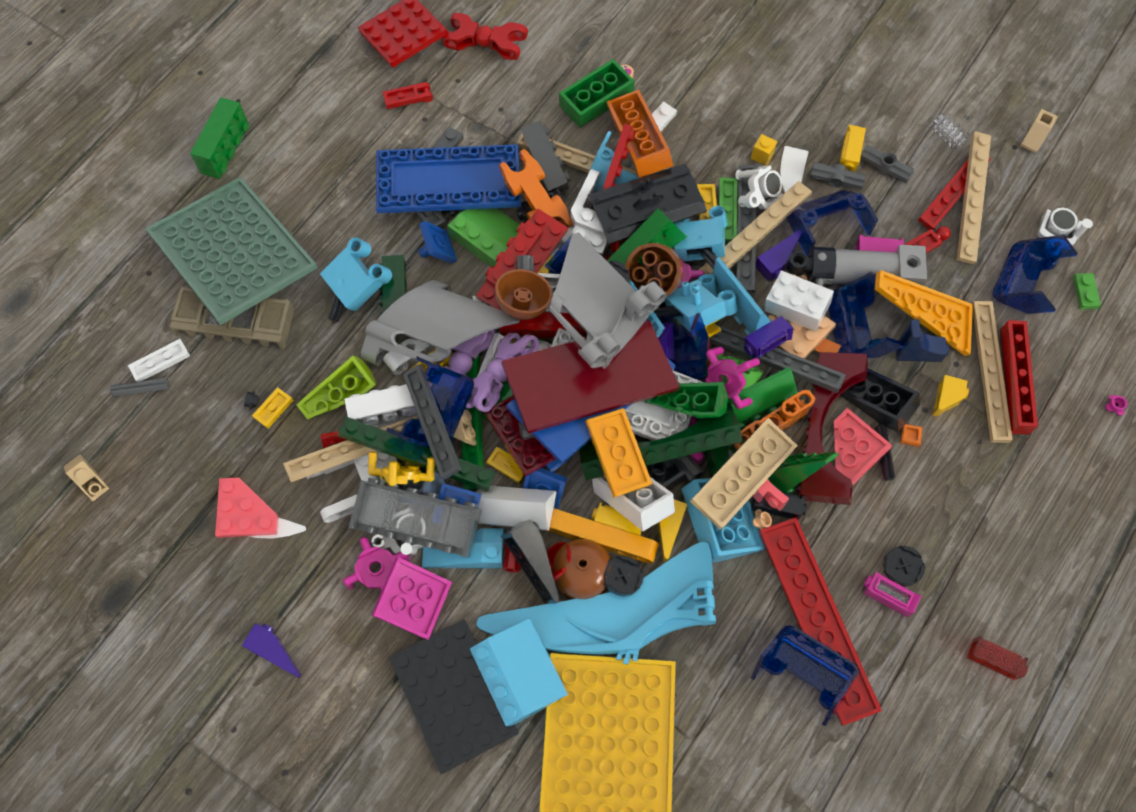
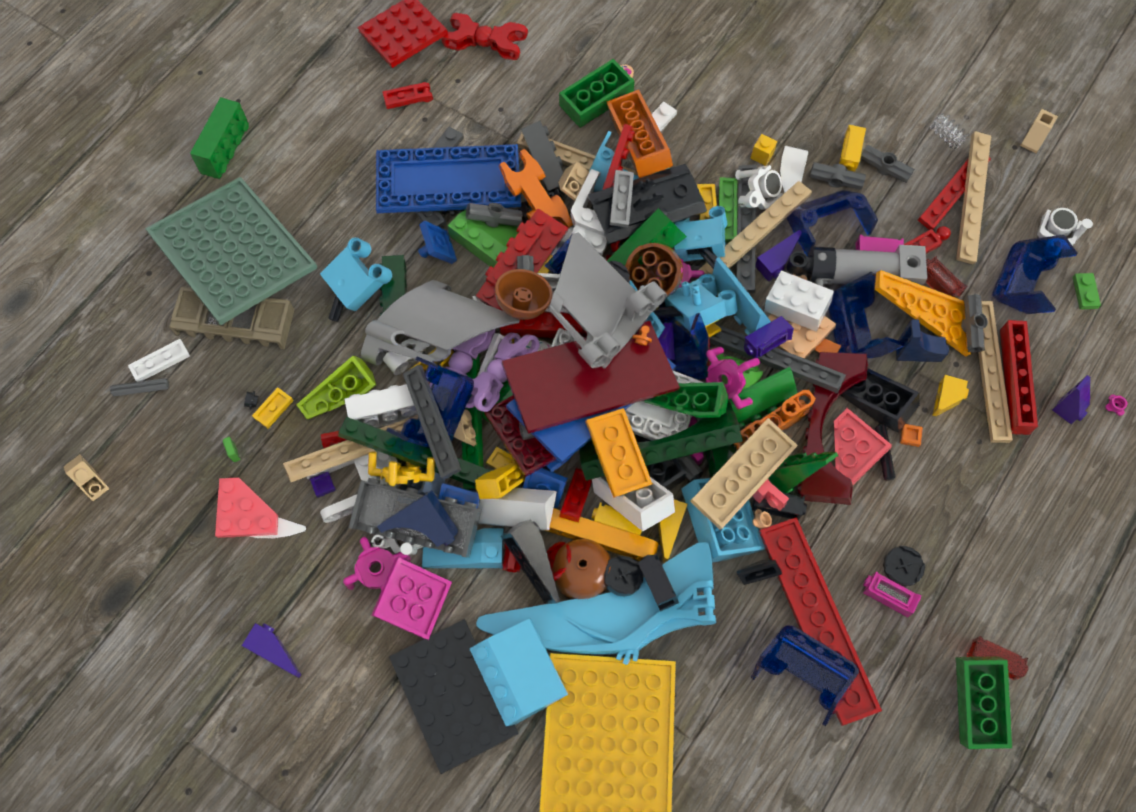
none -> bright green tile [223,437,241,462]
none -> dark purple tile [310,472,336,498]
none -> dark blue arch [377,490,459,547]
none -> dark grey piece [466,203,523,227]
none -> yellow slope [475,462,526,499]
none -> tan slope [559,161,589,200]
none -> red tile [559,468,592,523]
none -> light grey plate [609,170,634,227]
none -> orange plate [632,325,652,346]
none -> black window [638,553,679,612]
none -> black slope [737,560,782,585]
none -> clear red window [926,256,968,297]
none -> green brick [956,656,1012,749]
none -> dark grey piece [961,294,988,353]
none -> dark purple slope [1052,375,1091,424]

